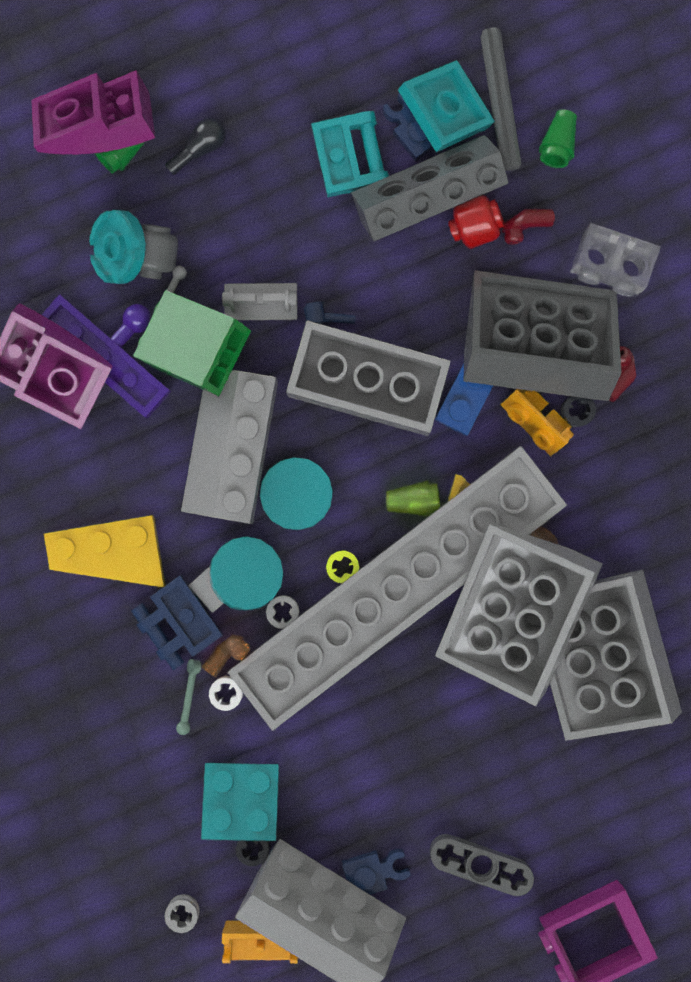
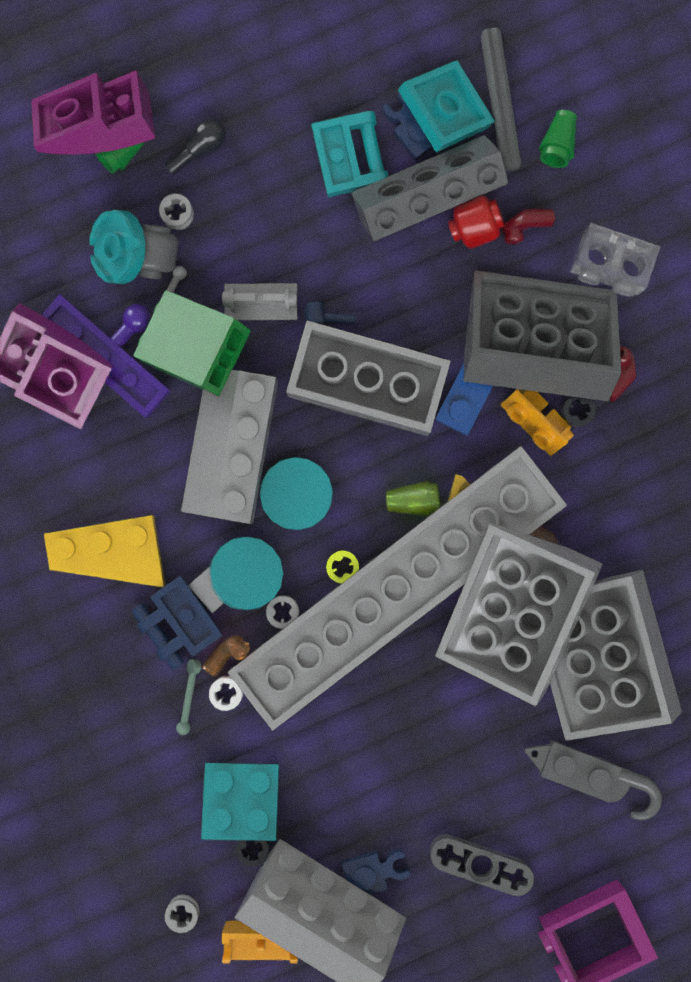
none -> light grey bush [159,194,194,230]
none -> dark grey plate [524,739,662,820]

